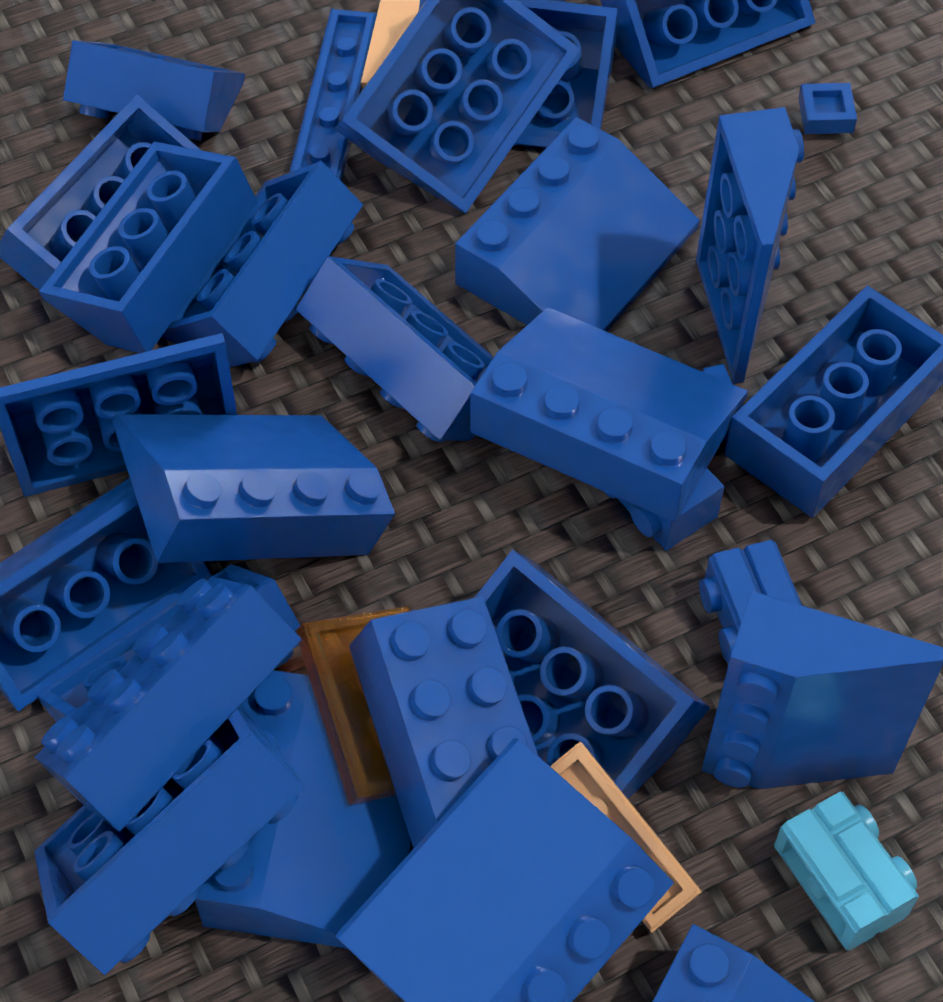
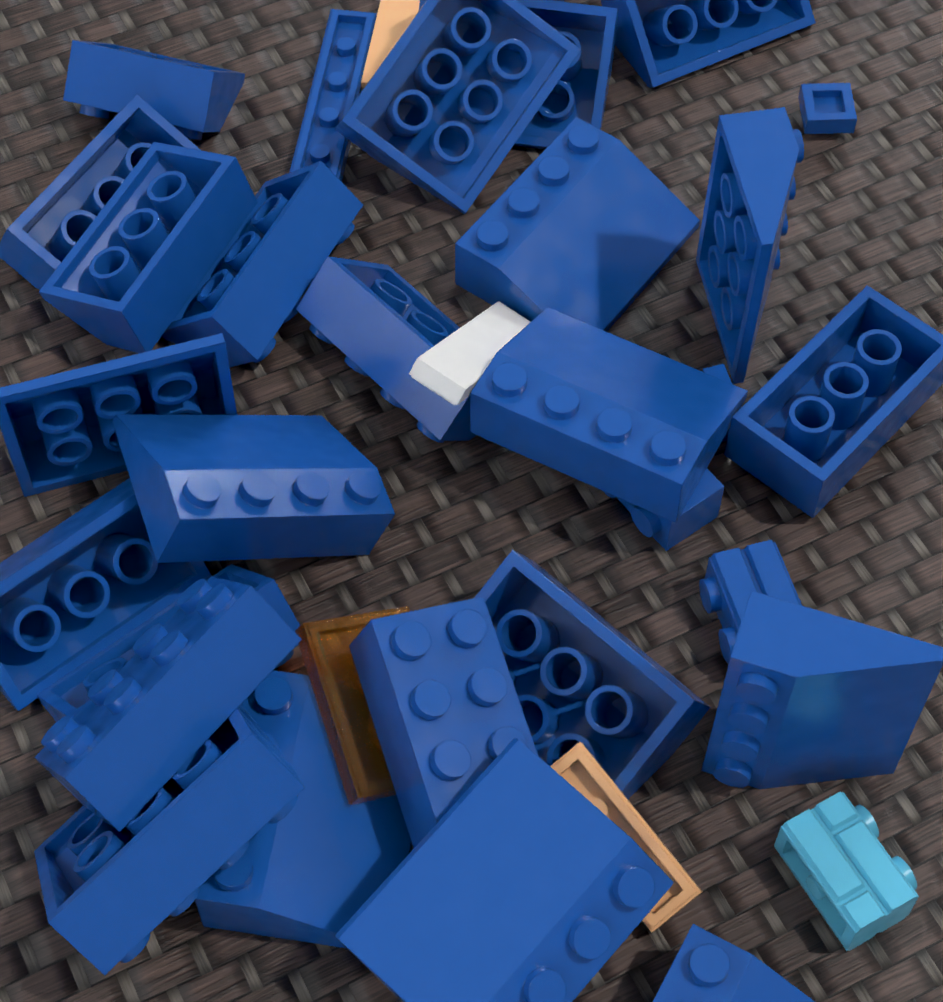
none -> white tile [409,301,531,405]

